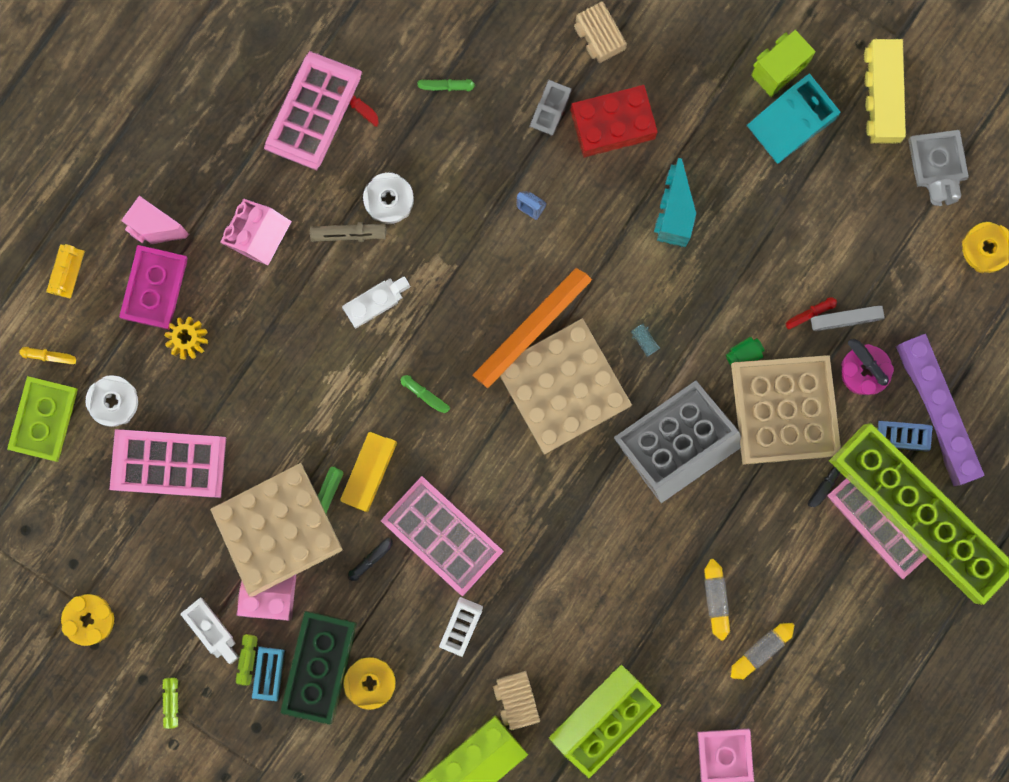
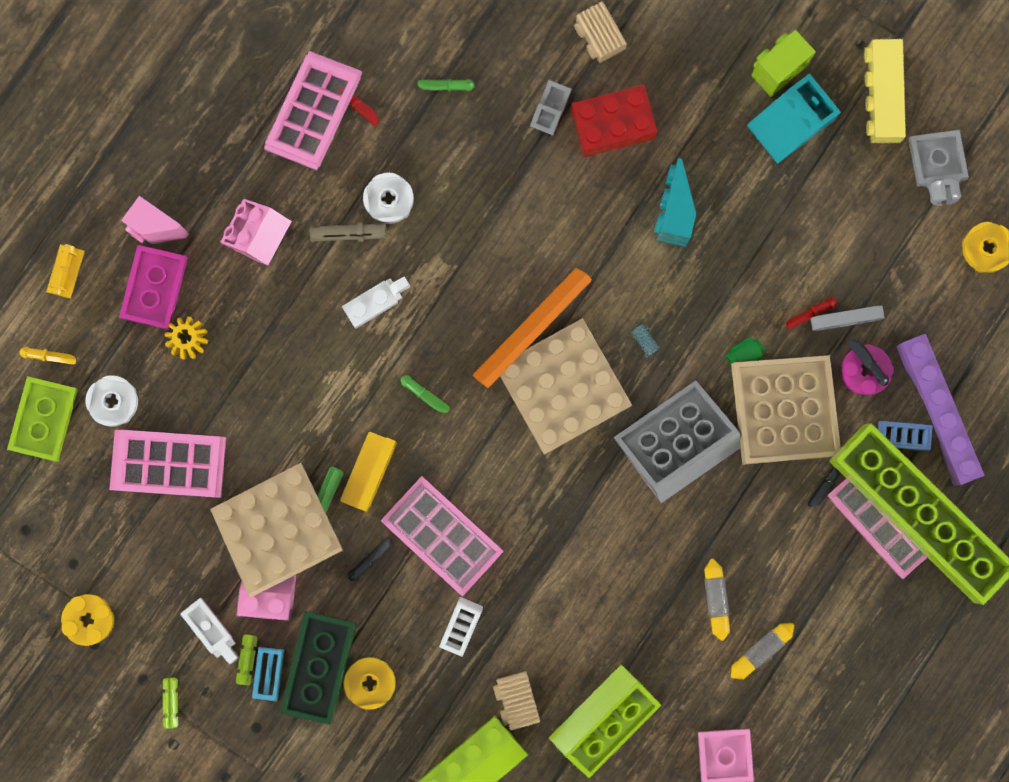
medium blue slope [517,191,546,220] -> none

